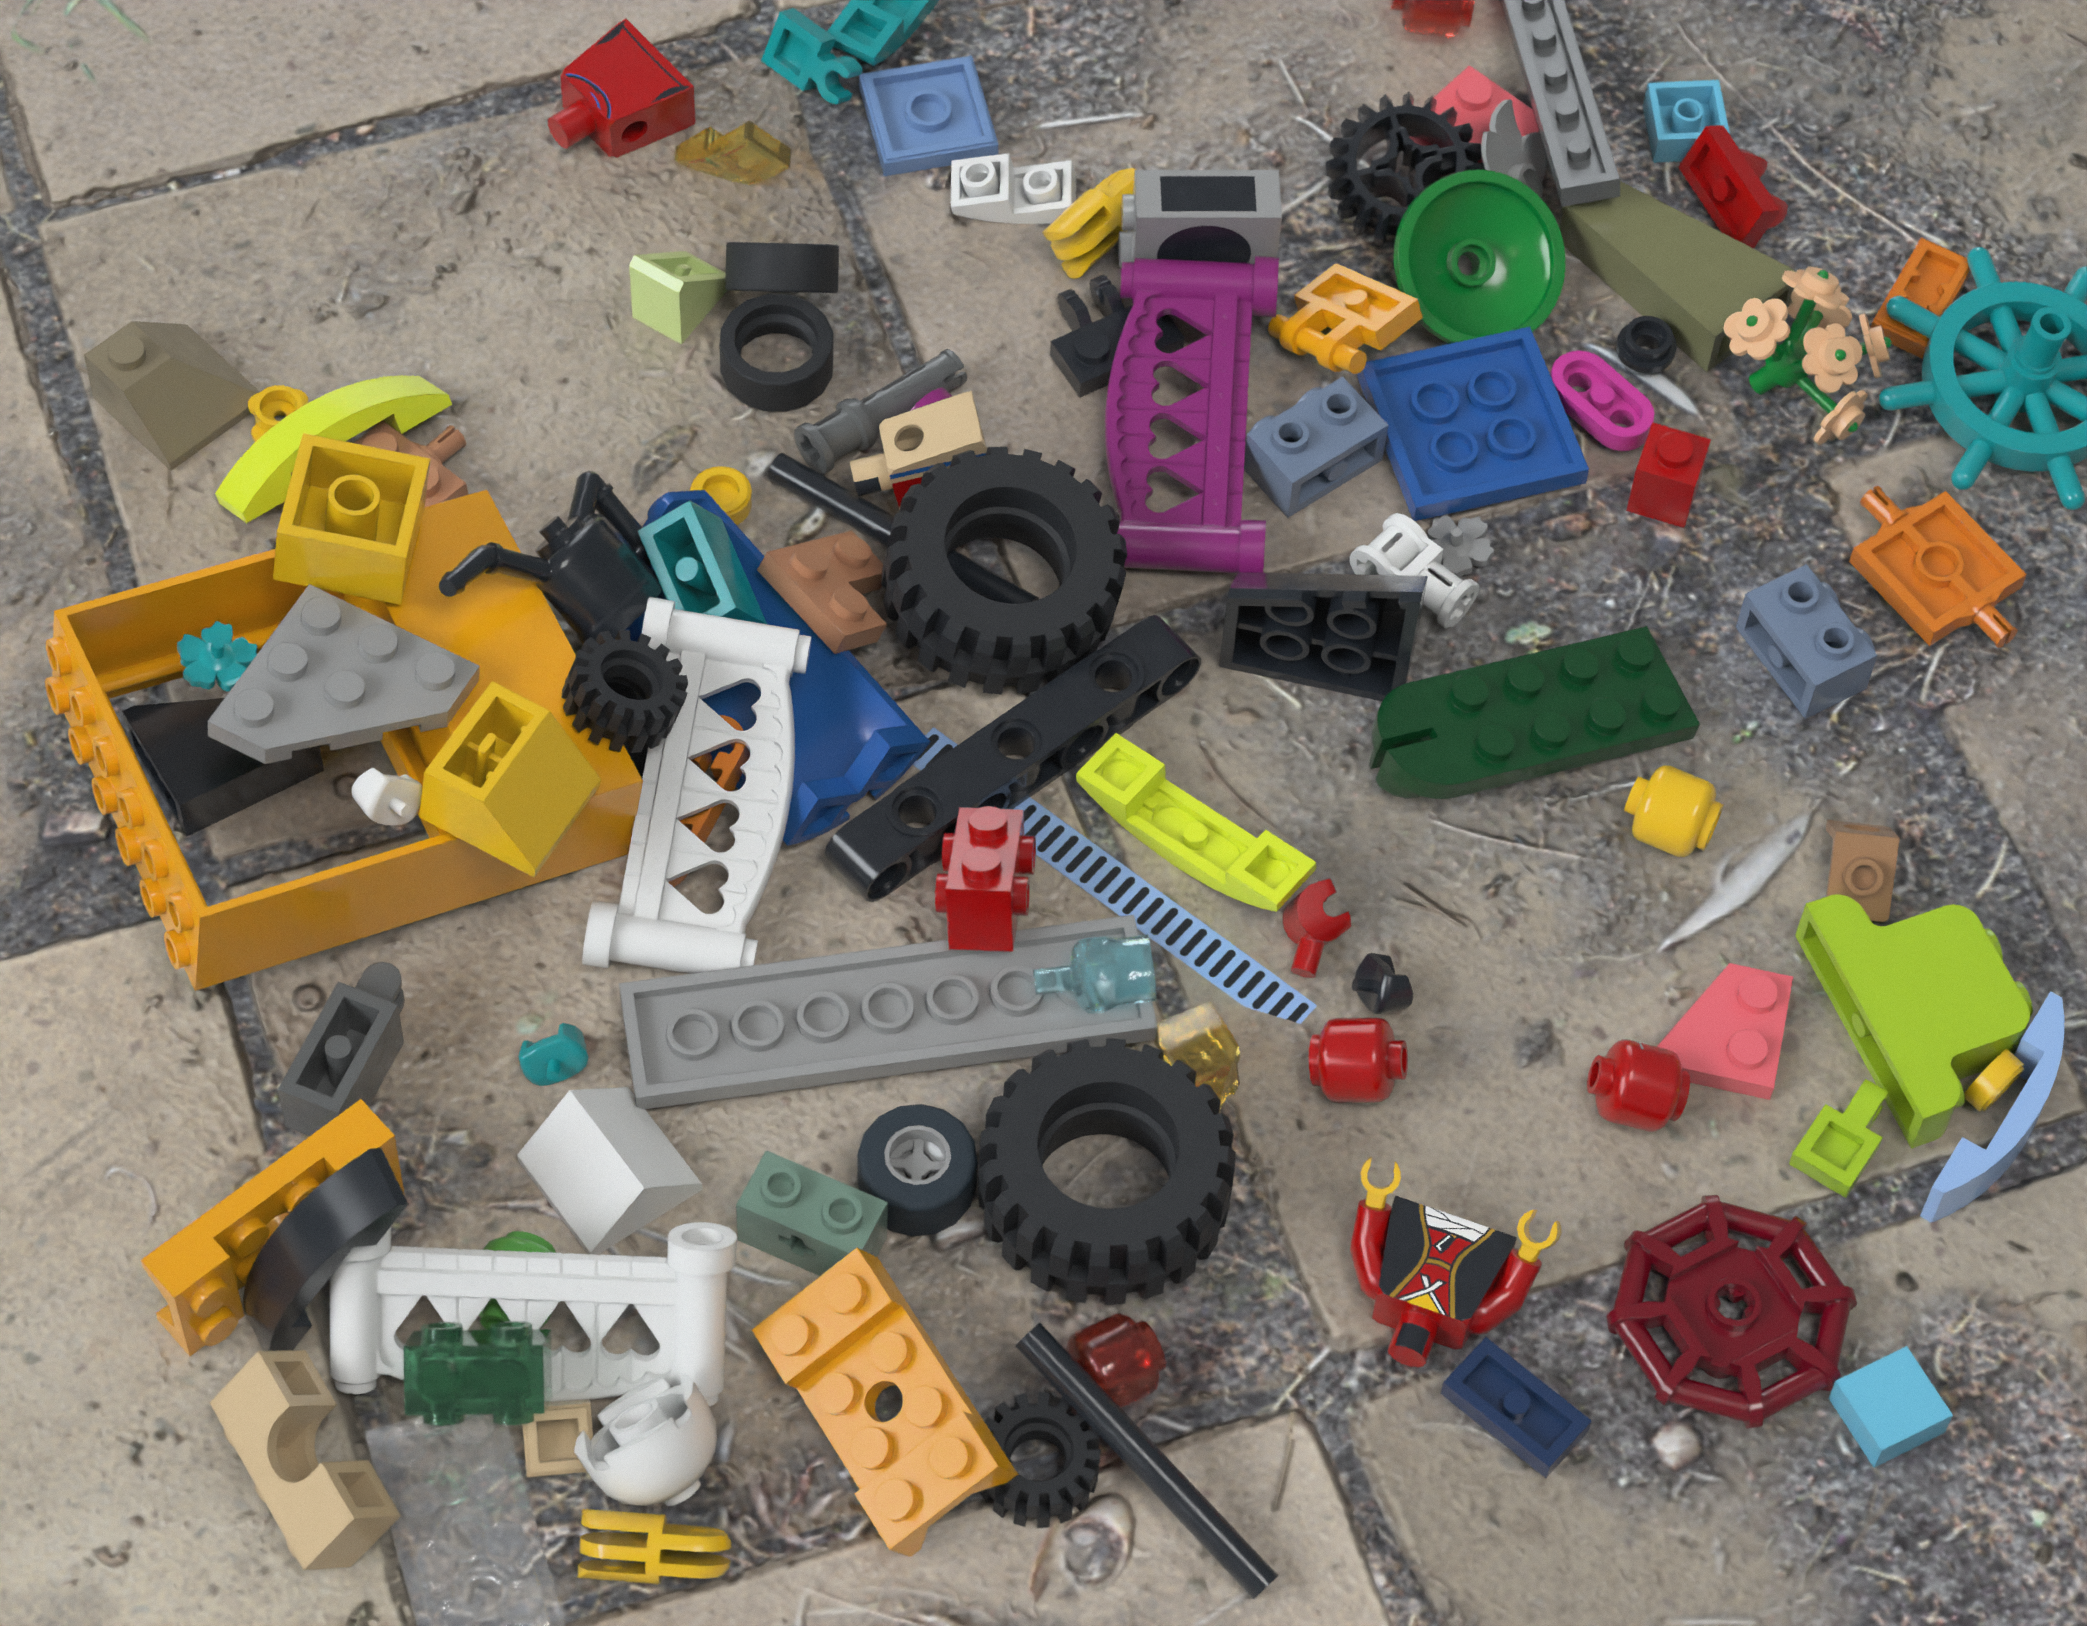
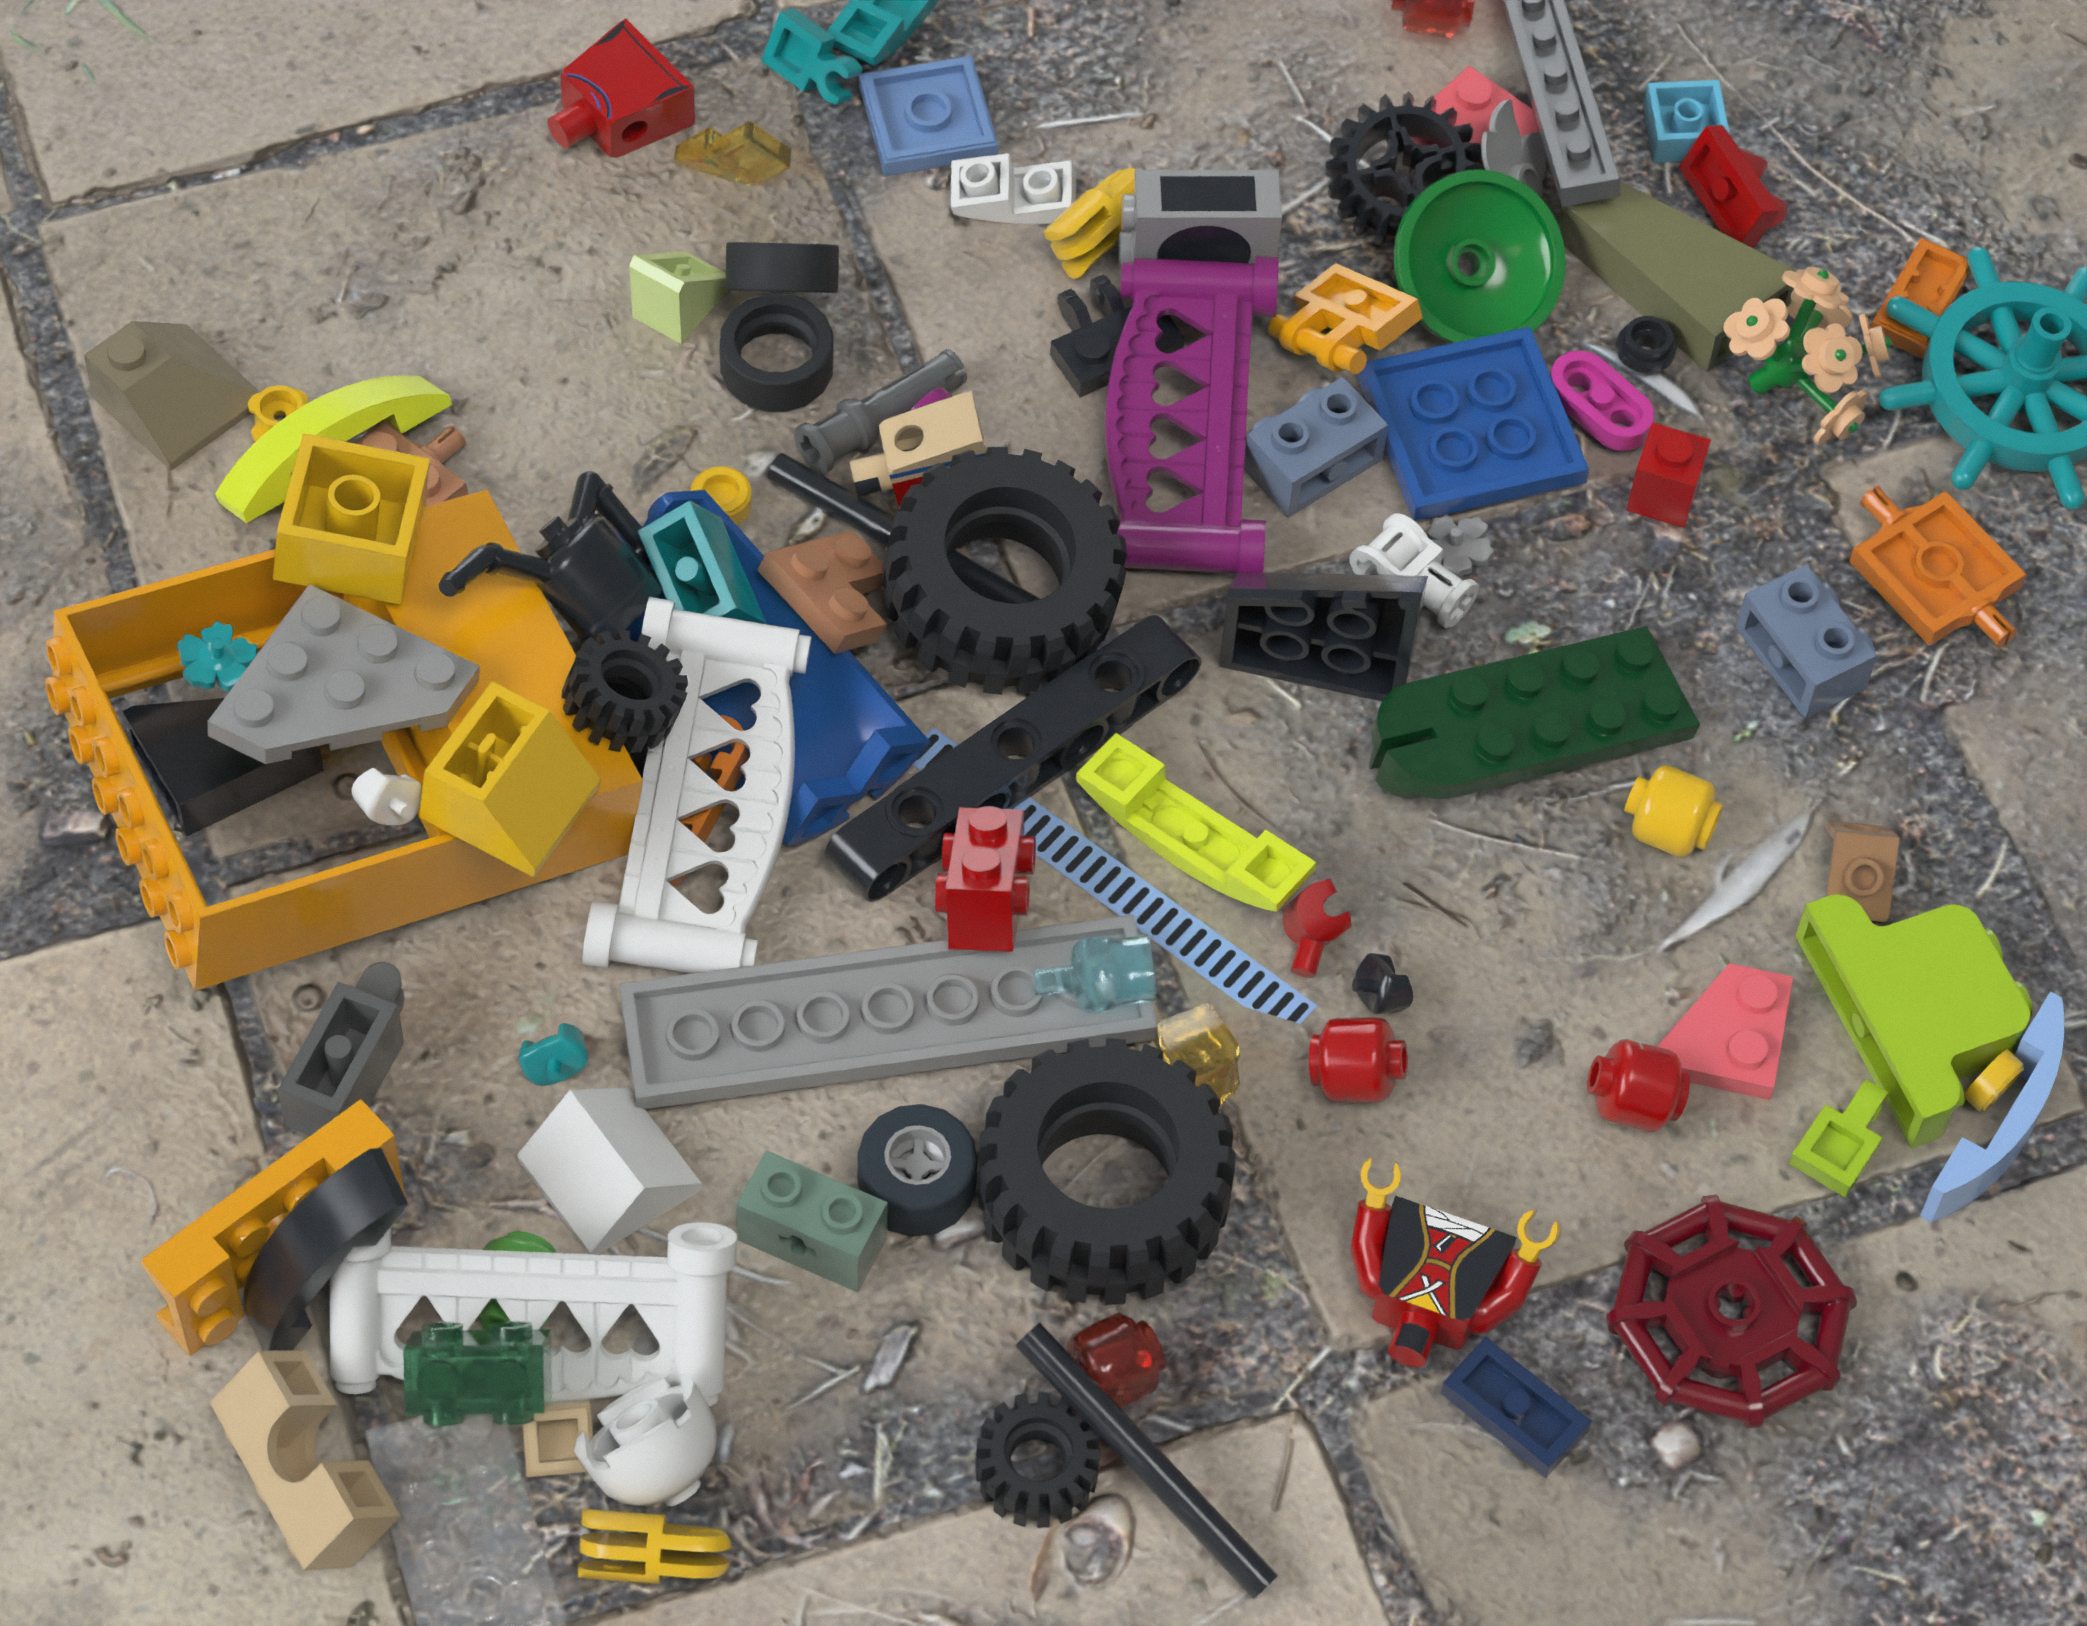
light orange piece [752,1248,1018,1557] -> none
medium azure piece [1828,1346,1953,1468] -> none

